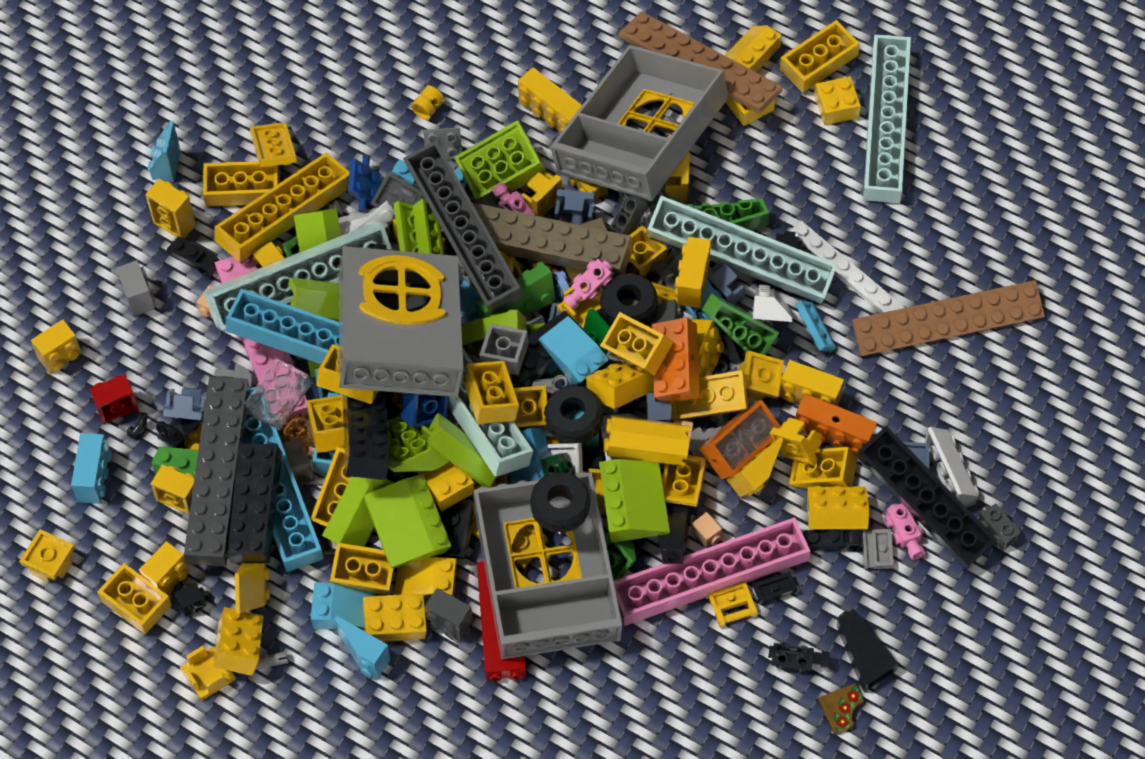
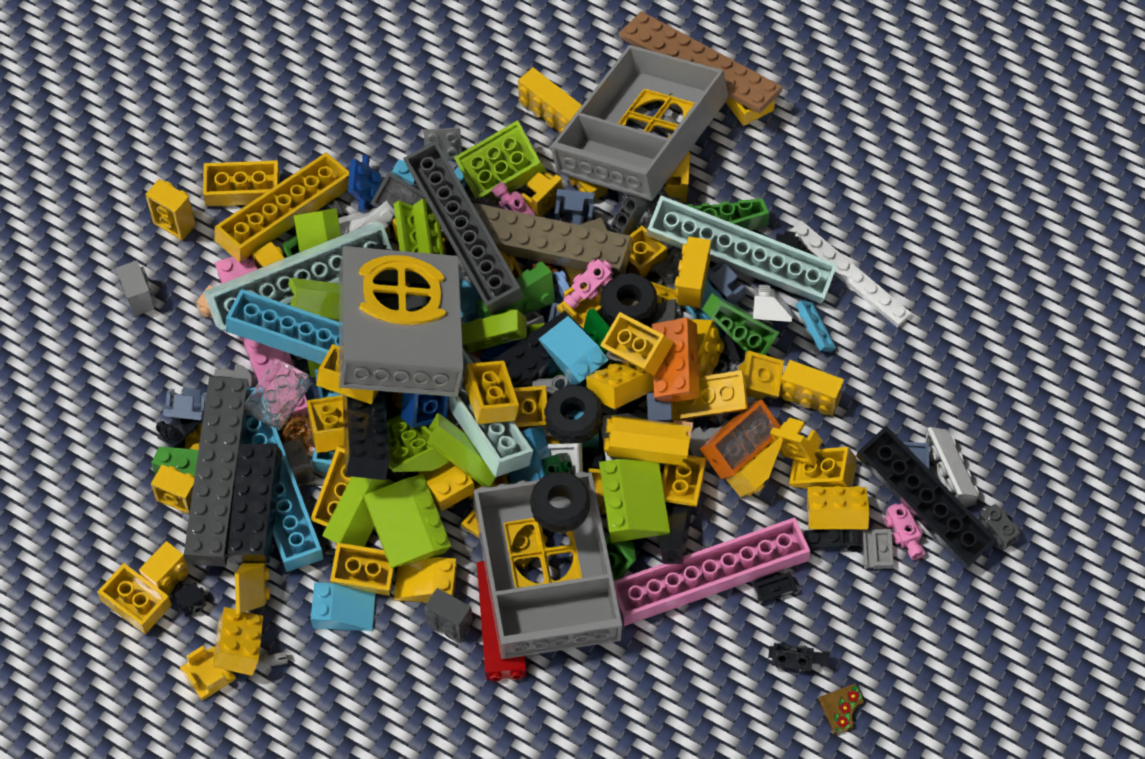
yellow panel [19,529,75,582] -> none
yellow brick [31,319,82,374] -> none
medium azure brick [71,433,112,504] -> none
red brick [89,374,139,424] -> none
black arm [127,412,148,439] -> none
medium azure slope [148,121,181,182] -> none
black plate [166,236,220,278] -> none
yellow plate [250,122,297,168] -> none
medium azure slope [335,616,390,679] -> none
yellow brick [362,593,426,642] -> none
yellow wheel [411,85,445,120] -> none
black plate [435,500,474,559] -> none
light grey brick [479,324,529,376] -> none
light nougat brick [691,512,722,548] -> none
yellow plate [708,582,758,628] -> none
yellow slope [724,25,782,72] -> none
yellow brick [780,20,860,93] -> none
orange brick [795,394,877,456] -> none
yellow brick [814,76,861,125] -> none
black slope [836,609,898,693] -> none
medium nougat plate [852,280,1045,357] -> none
light aqua brick [863,35,911,203] -> none

